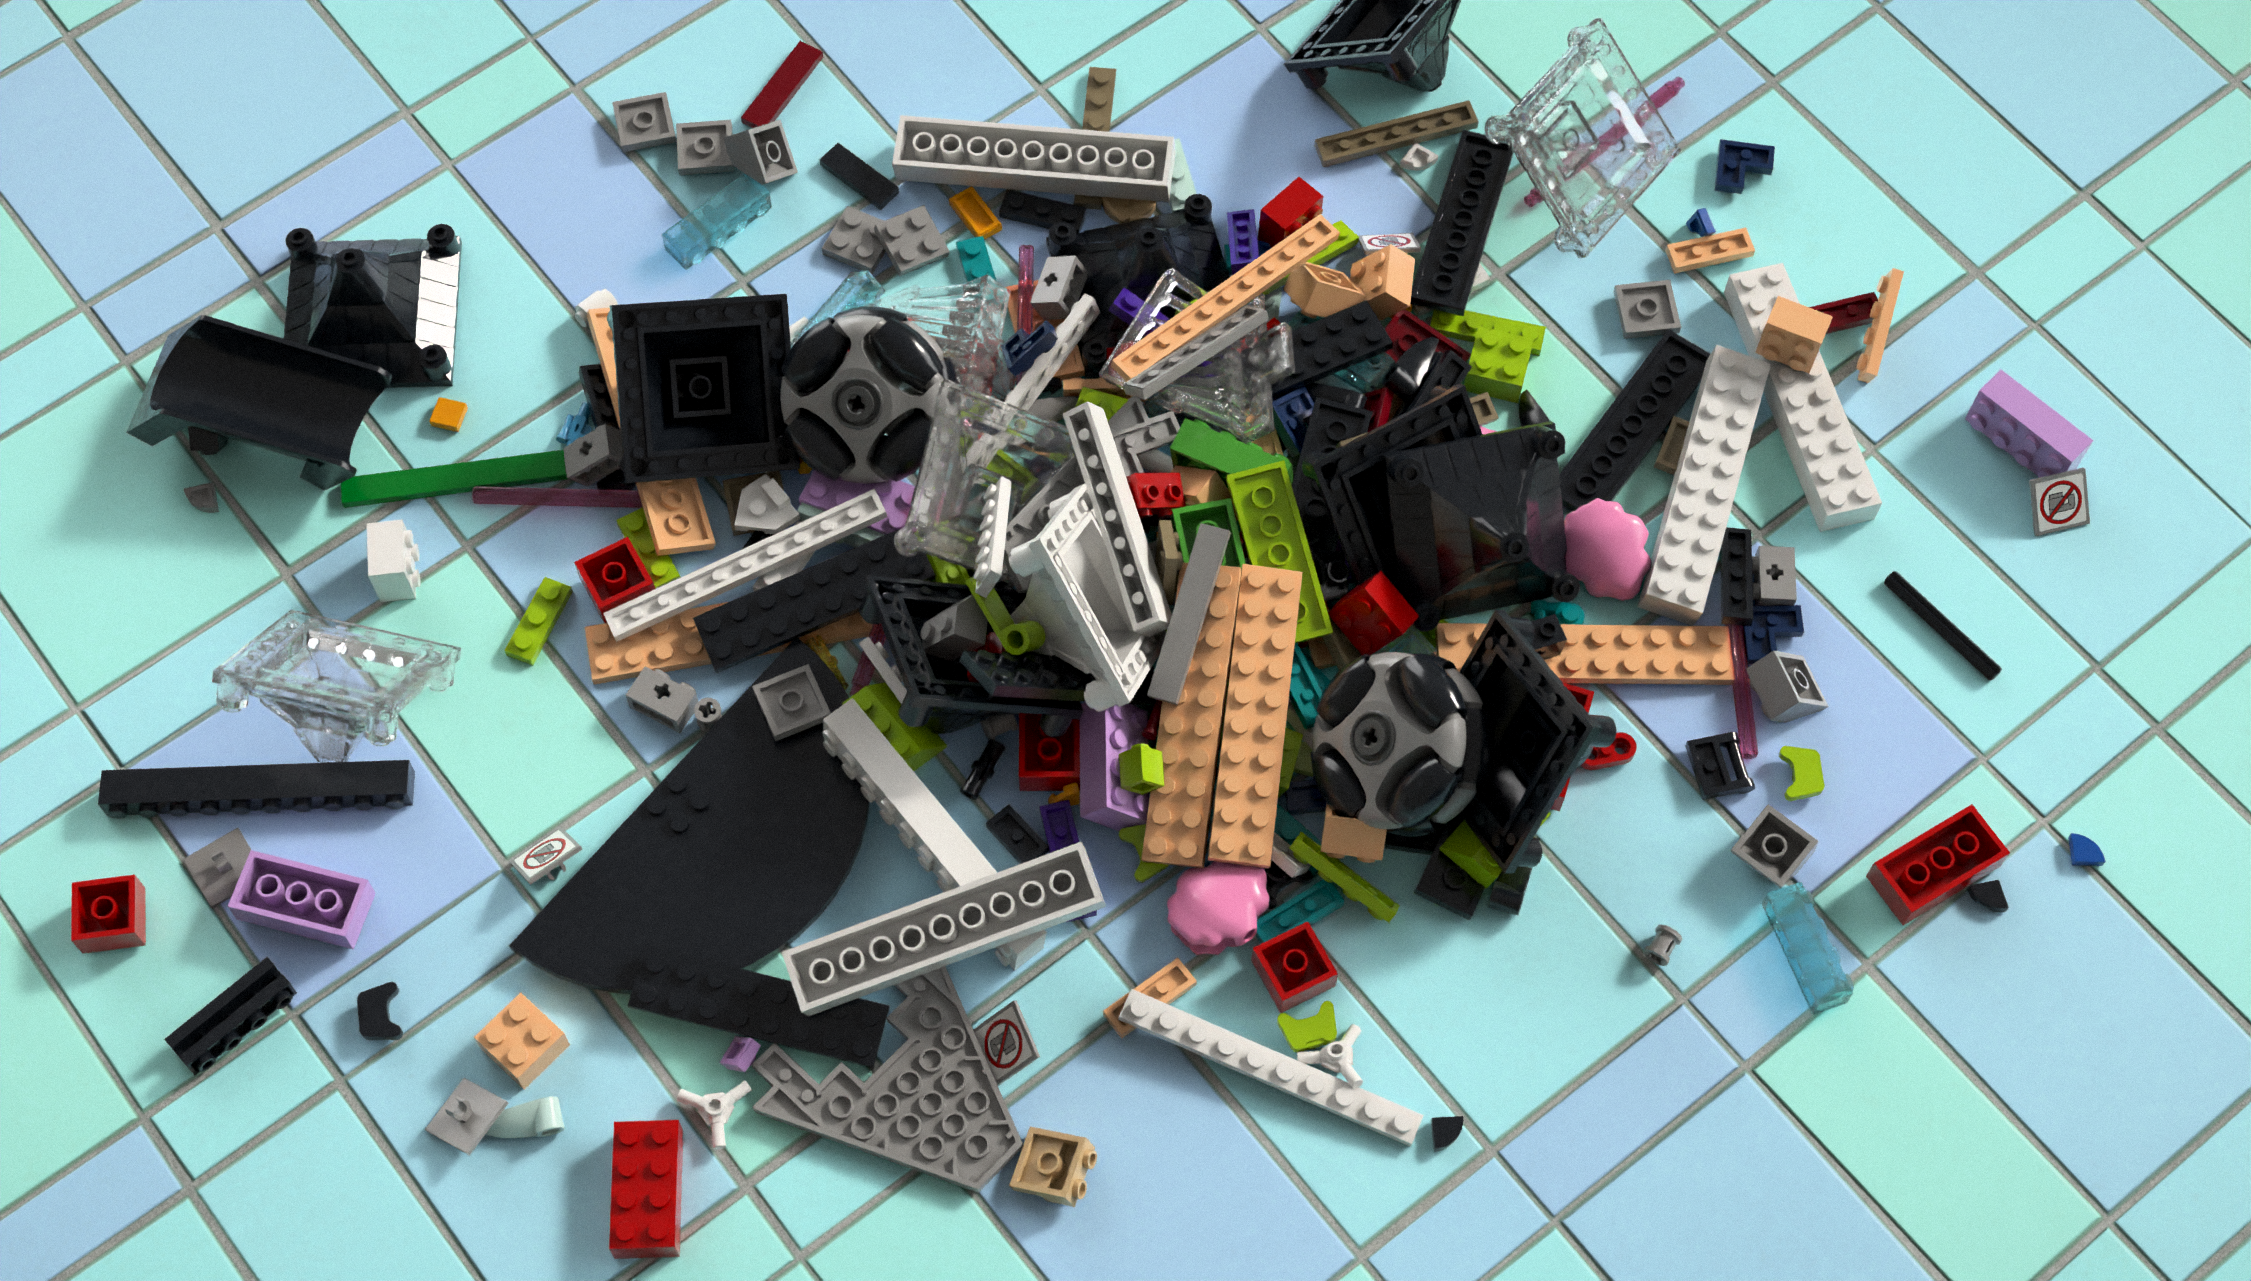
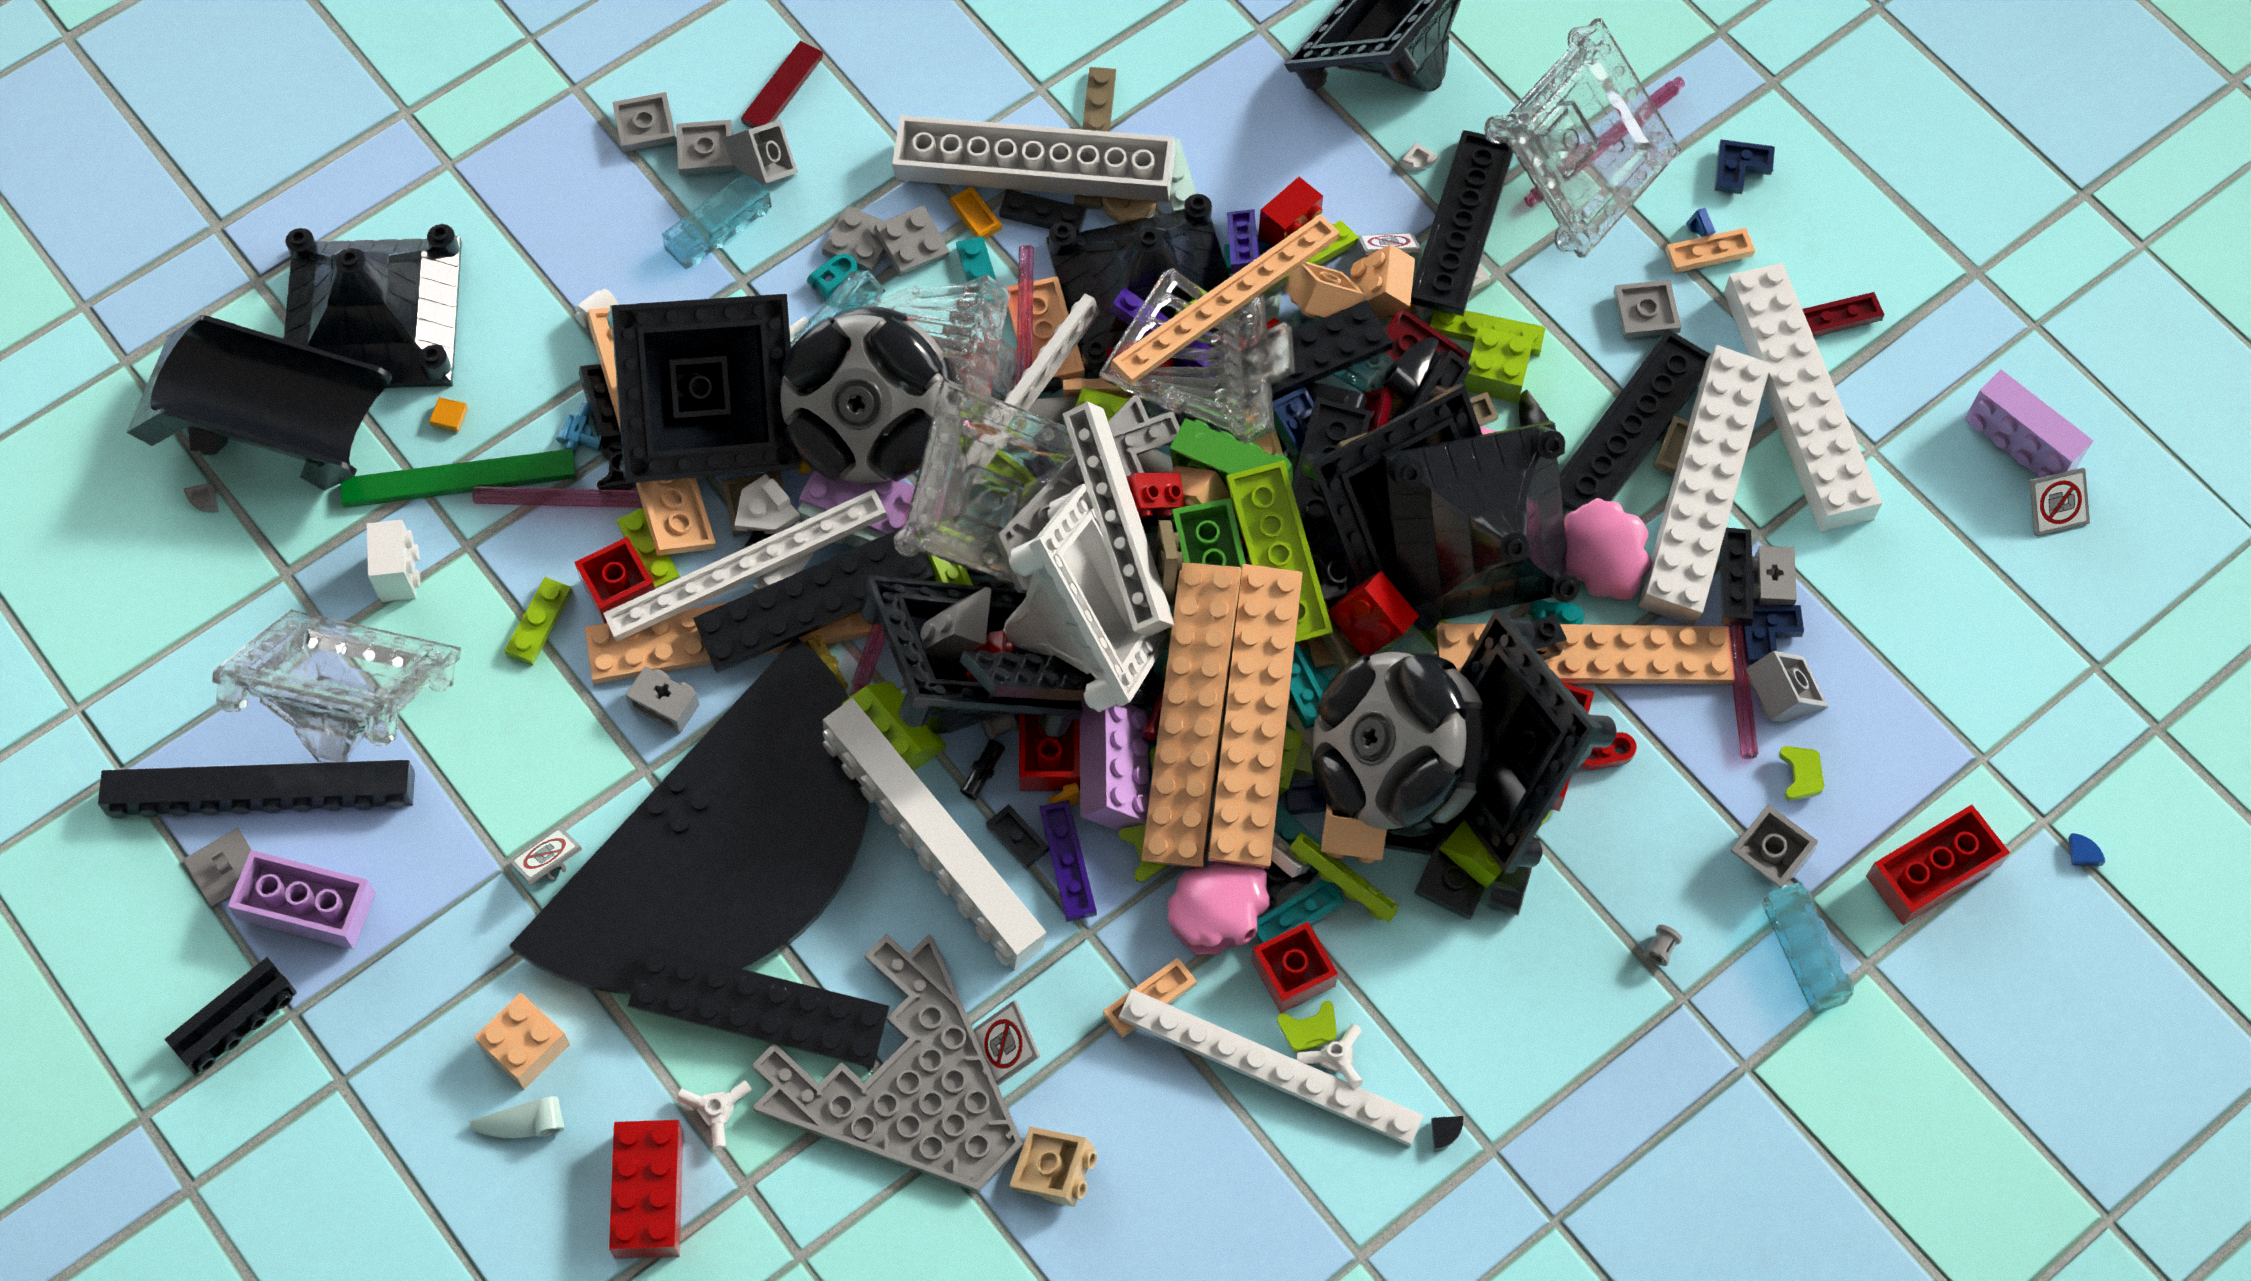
red brick [71,874,146,954] -> none
black piece [357,982,403,1040] -> none
light grey piece [425,1078,508,1156] -> none
light grey brick [563,424,623,487] -> none
light grey bush [694,698,722,734] -> none
lavender plate [720,1036,761,1072] -> none
light grey plate [752,664,831,741] -> none
white brick [782,842,1106,1016] -> none
black tile [819,143,899,210] -> none
white plate [859,636,907,704] -> none
lime door [965,577,1045,655] -> none
white plate [974,476,1012,598] -> none
dark blue plate [1001,320,1058,377] -> none
light grey brick [1030,256,1089,320] -> none
lime brick [1119,744,1164,795] -> none
light grey tile [1123,305,1269,400] -> none
light grey tile [1147,523,1231,705] -> none
dark tan plate [1314,100,1479,167] -> none
black plate [1685,732,1756,800] -> none
light nougat brick [1755,296,1833,373] -> none
light nougat plate [1856,268,1904,383] -> none
black axle [1884,571,2002,680] -> none
black tile [1967,880,2009,912] -> none
none -> teal plate [807,253,858,301]

